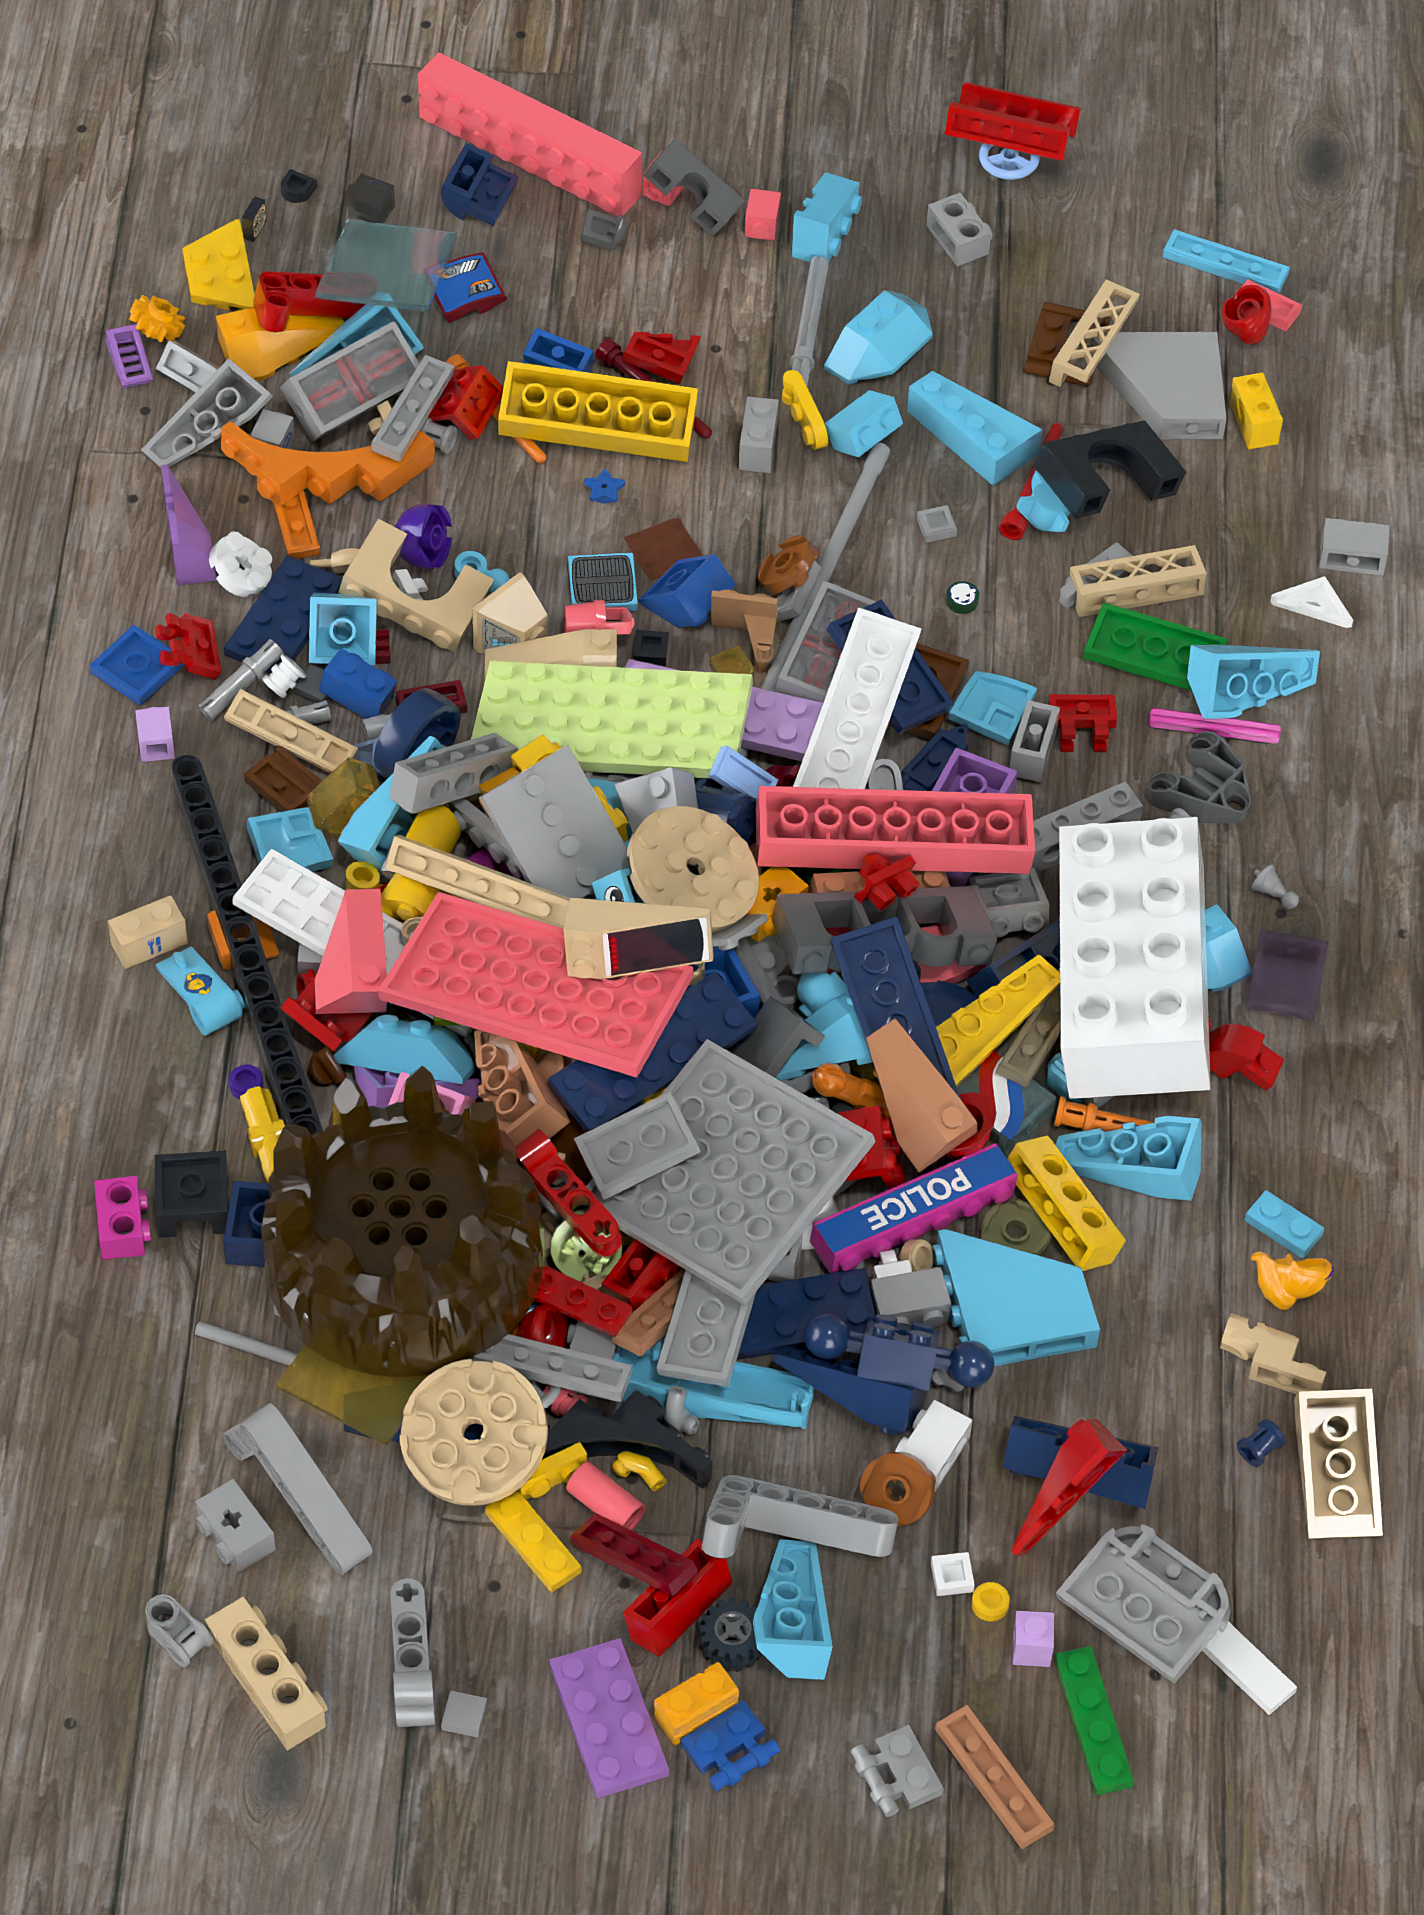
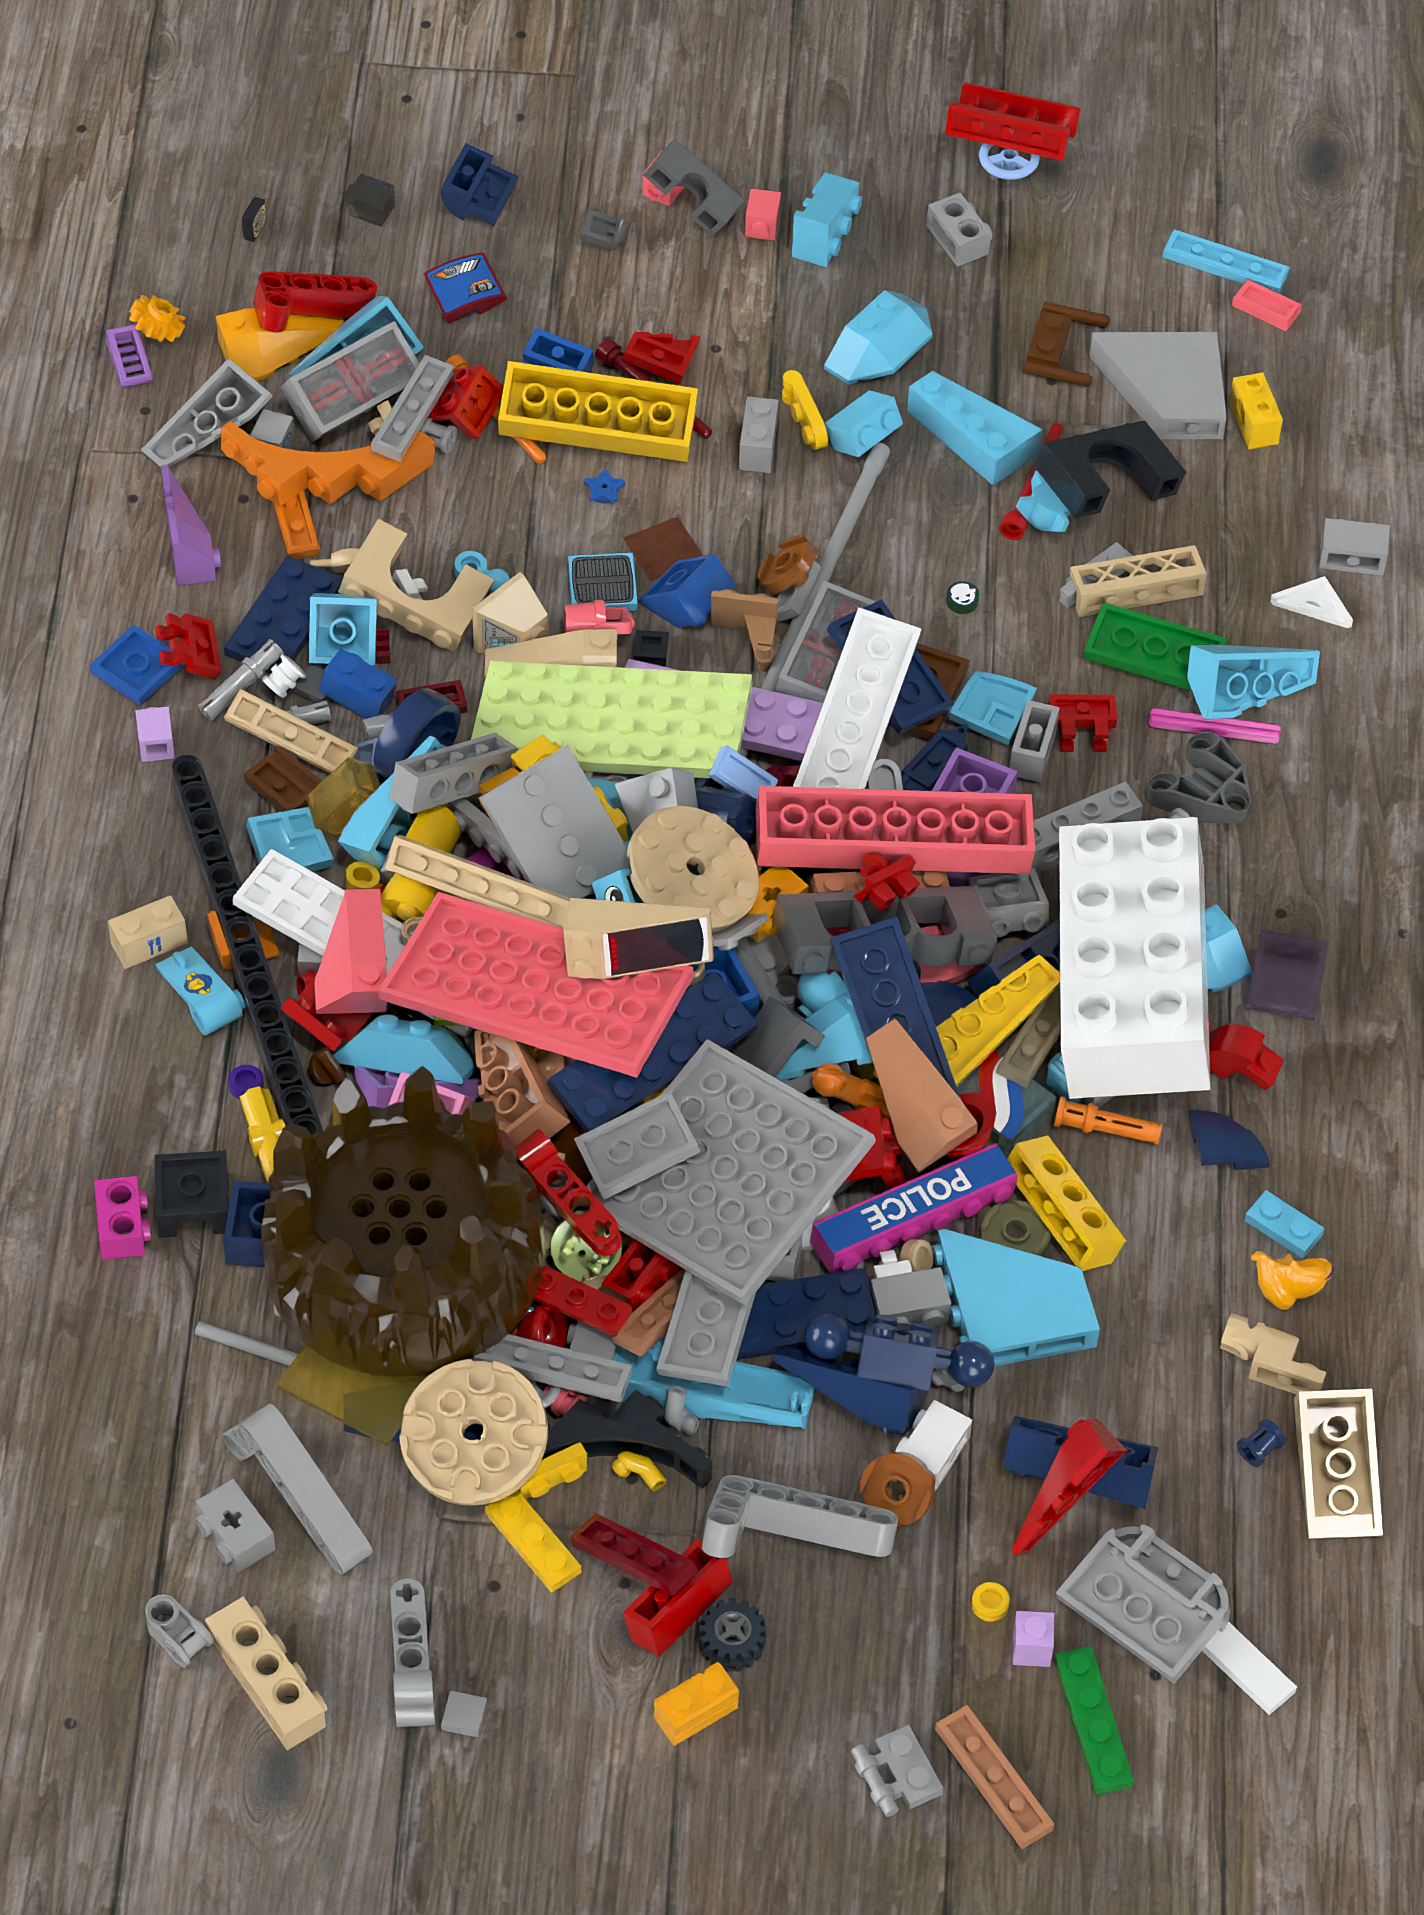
plate [156,340,220,392] -> none
yellow wing [182,219,255,311] -> none
white plate [209,531,272,597] -> none
black tile [281,169,318,203] -> none
clear light blue piece [315,219,457,312] -> none
dark purple cylinder [394,504,452,569] -> none
coral piece [418,52,642,217] -> none
medium lavender plate [549,1638,669,1799] -> none
coral pin [566,1461,646,1530] -> none
blue plate [681,1700,780,1791] -> none
clear yellow plate [709,645,754,677] -> none
medium azure wedge [753,1539,833,1680] -> none
light grey axle [789,256,828,386] -> none
light grey tile [916,505,957,543] -> none
white plate [931,1552,975,1596] -> none
tan fence [1049,279,1140,387] -> none
medium azure wedge [1056,1116,1202,1201] -> none
red hair [1222,285,1272,345] -> none
light grey piece [1251,864,1299,910] -> none
none -> dark blue brick [1188,1110,1270,1170]

